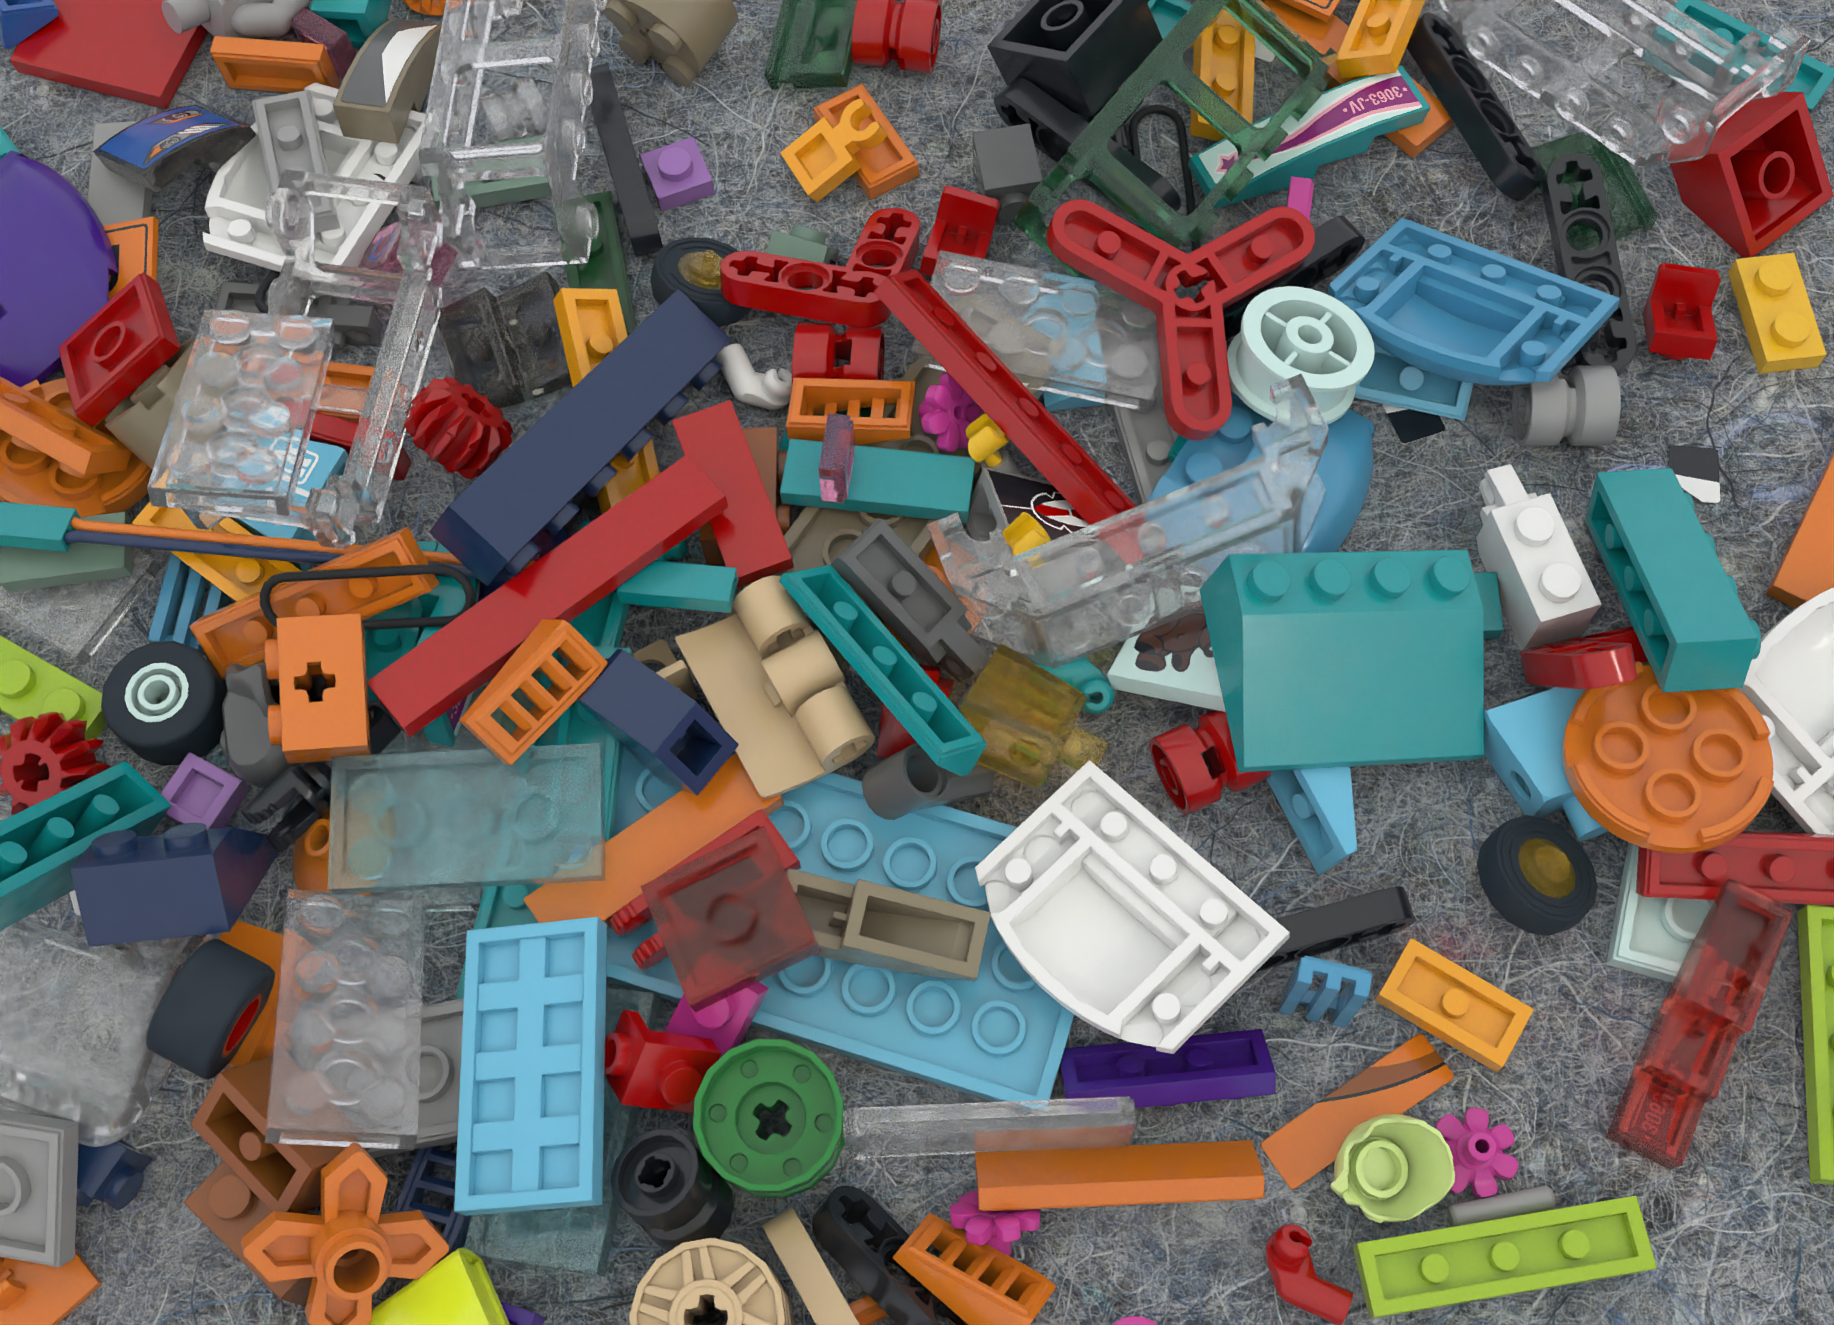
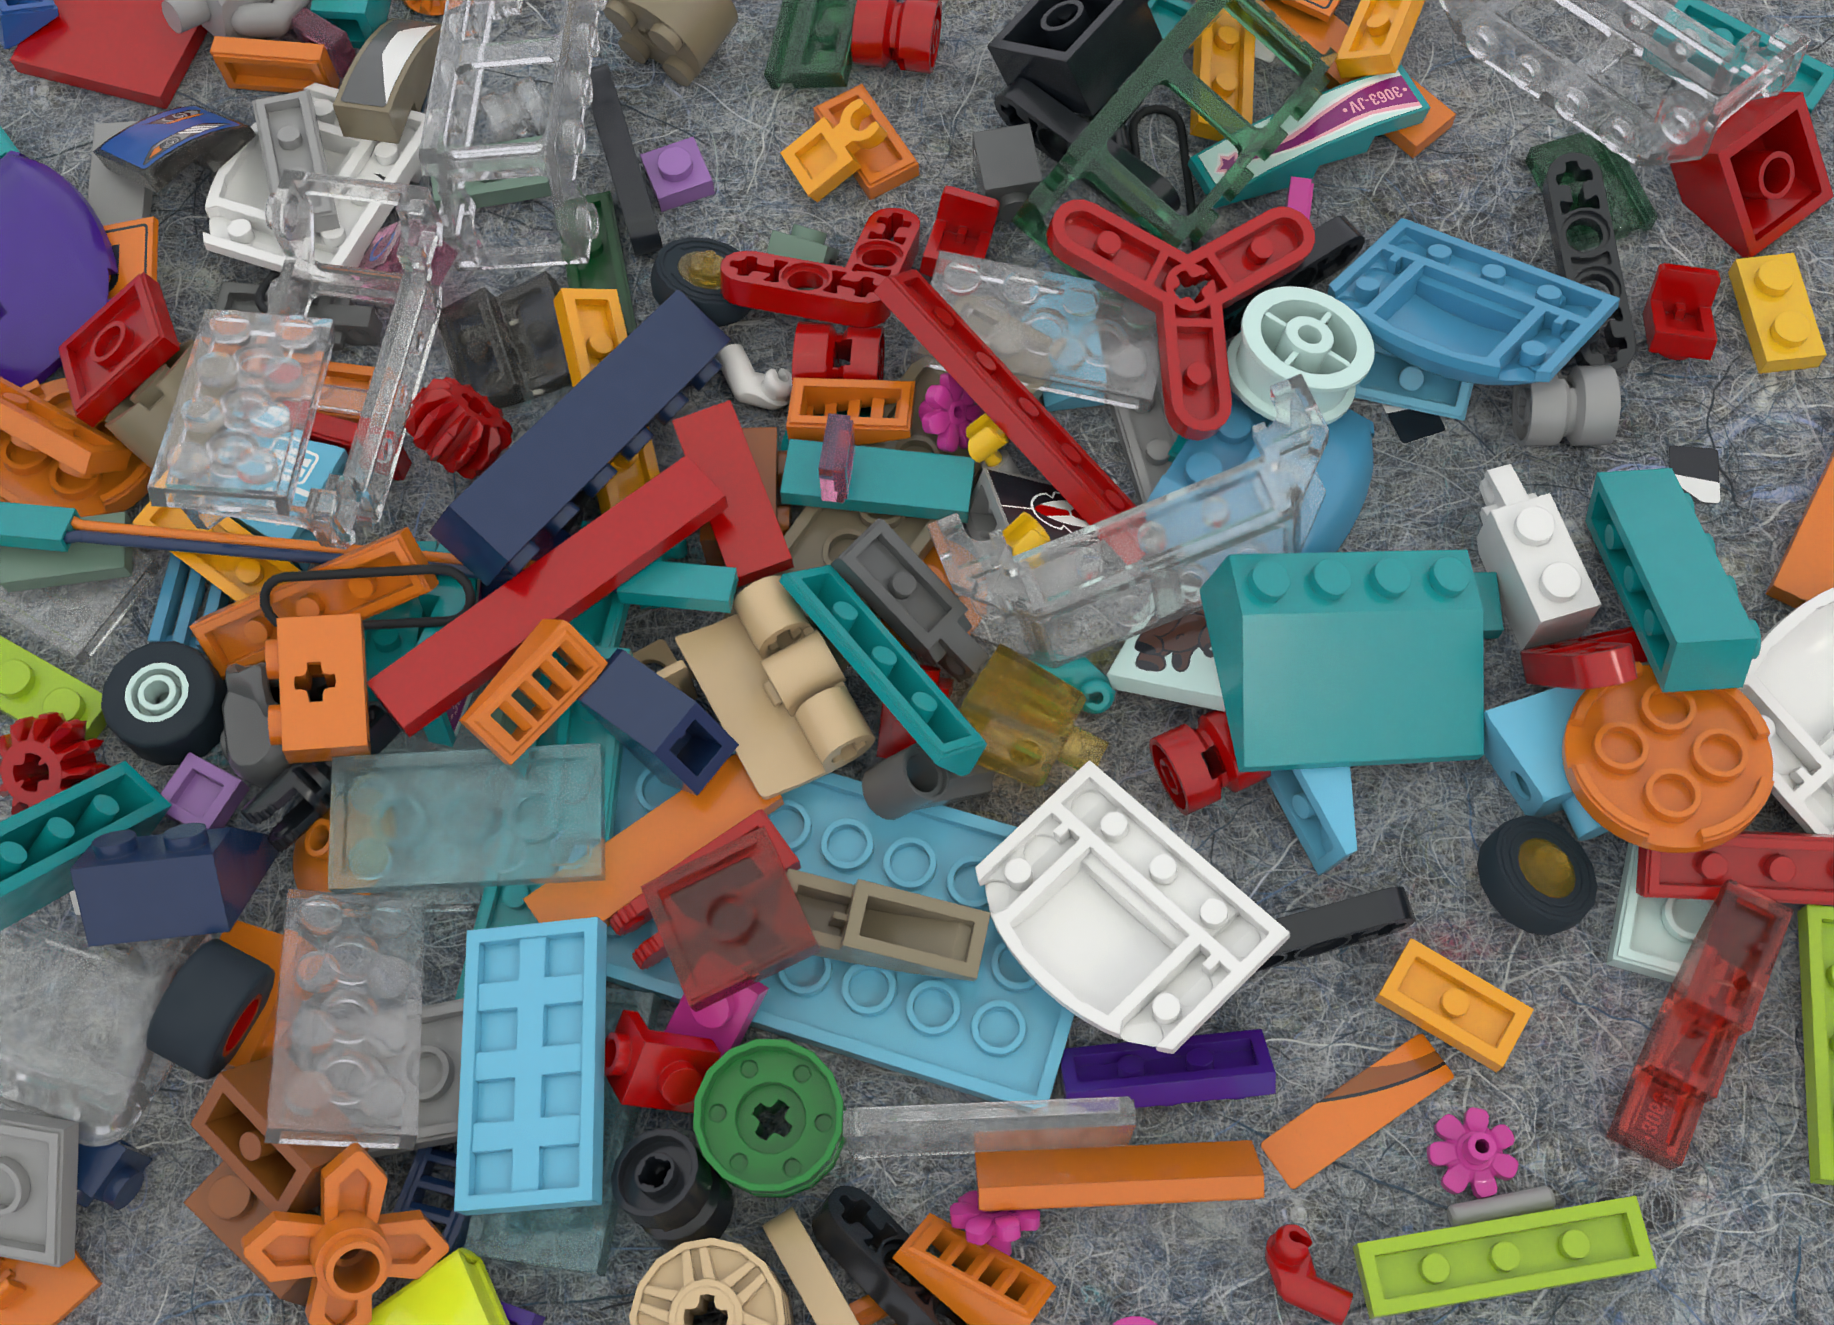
dark azure tile [1278,955,1372,1028] -> none
yellowish green hair [1330,1114,1455,1223] -> none
black beam [1406,12,1546,201] -> none

